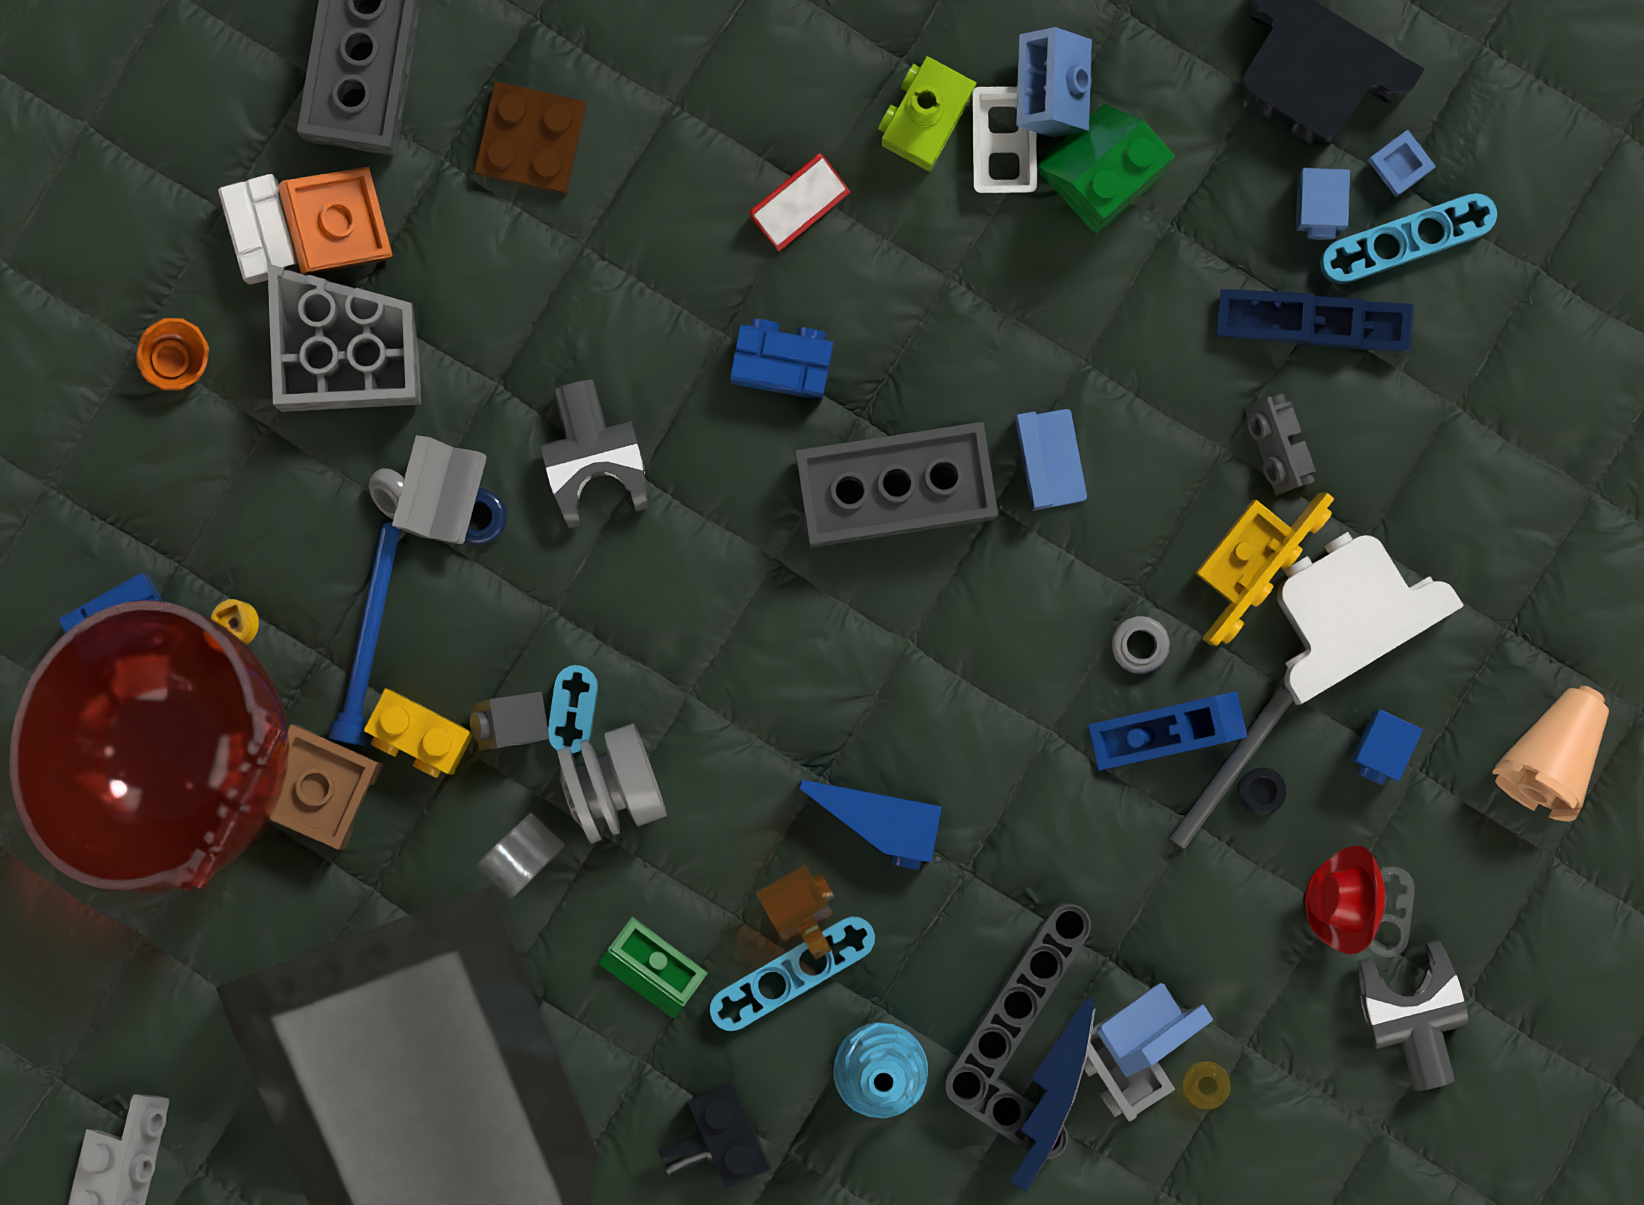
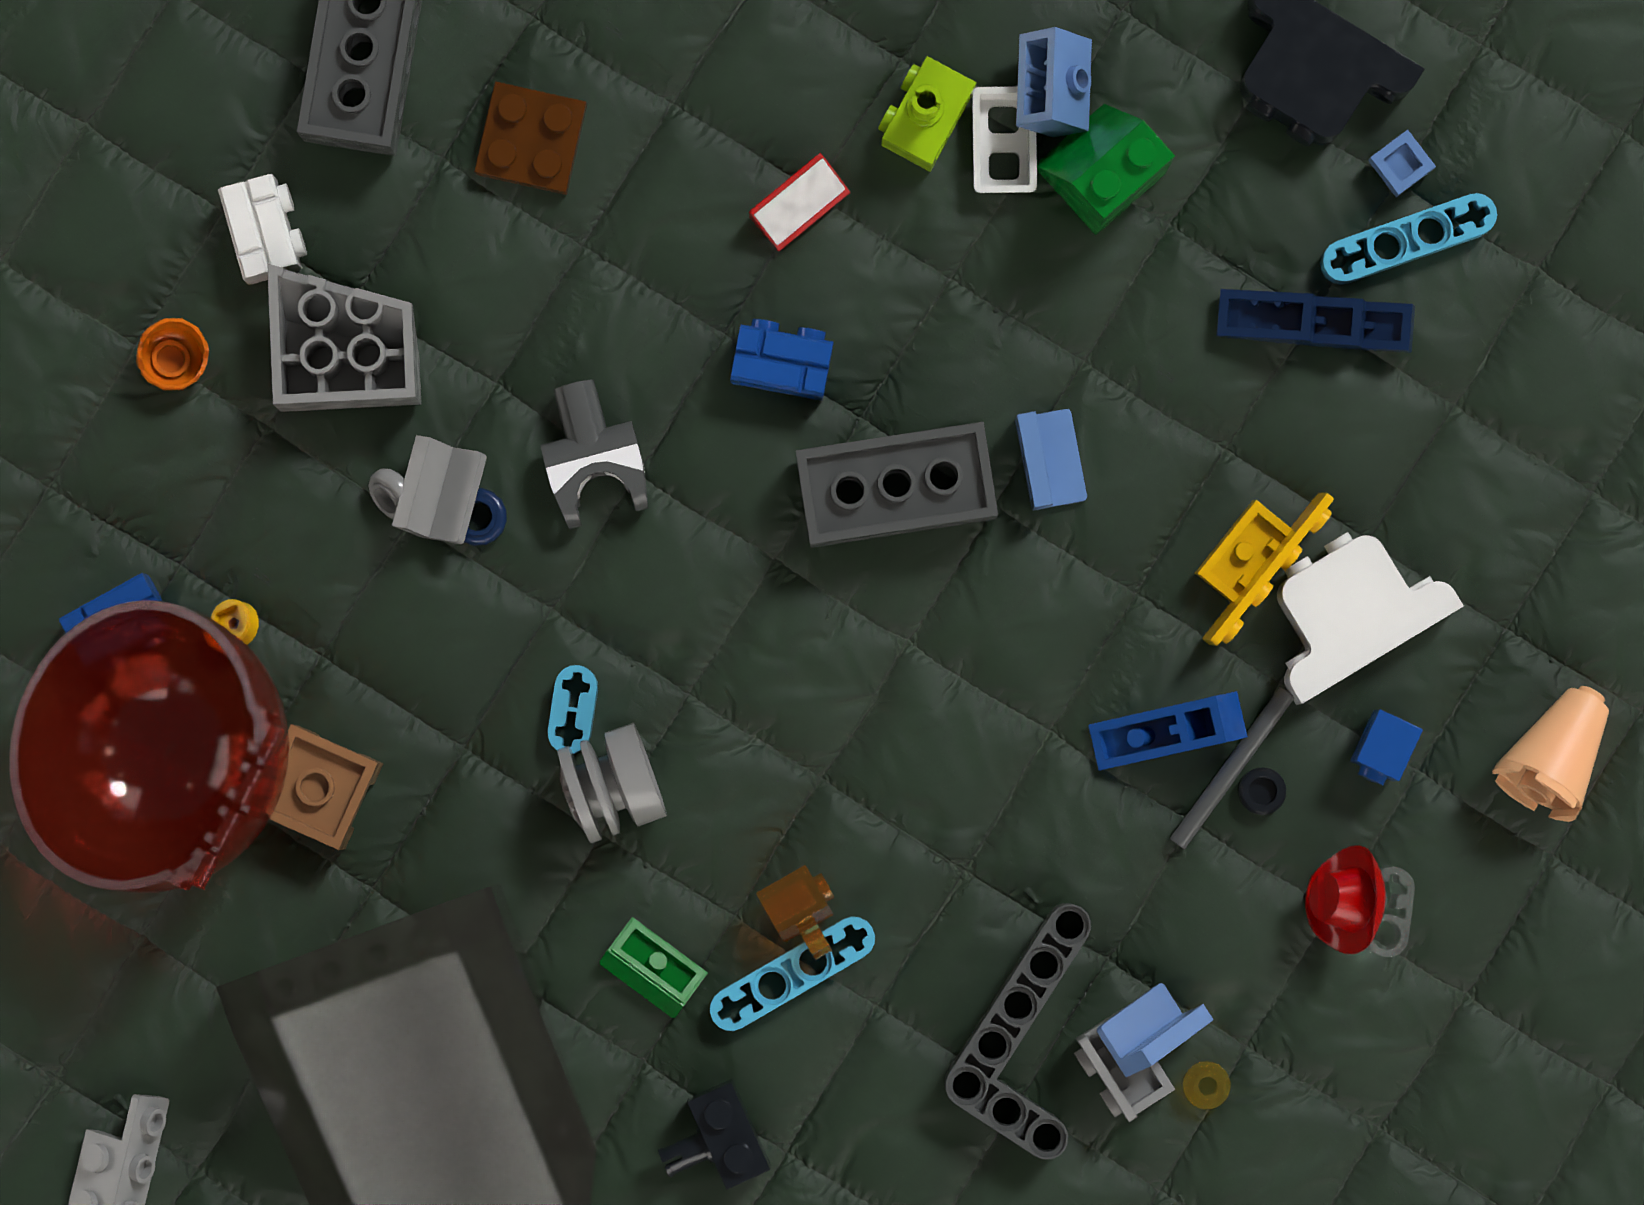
orange tile [278,166,393,275] -> none
blue piece [328,522,400,747] -> none
yellow brick [364,688,473,778] -> none
dark grey brick [470,692,549,751] -> none
clear beam [477,812,566,899] -> none
blue slope [800,780,942,870] -> none
medium azure cone [833,1022,928,1118] -> none
dark blue slope [1010,996,1096,1192] -> none
light grey piece [1112,616,1170,674] -> none
dark grey hinge [1245,393,1316,496] -> none
medium blue brick [1295,168,1350,240] -> none
dark grey connector [1358,940,1469,1091] -> none

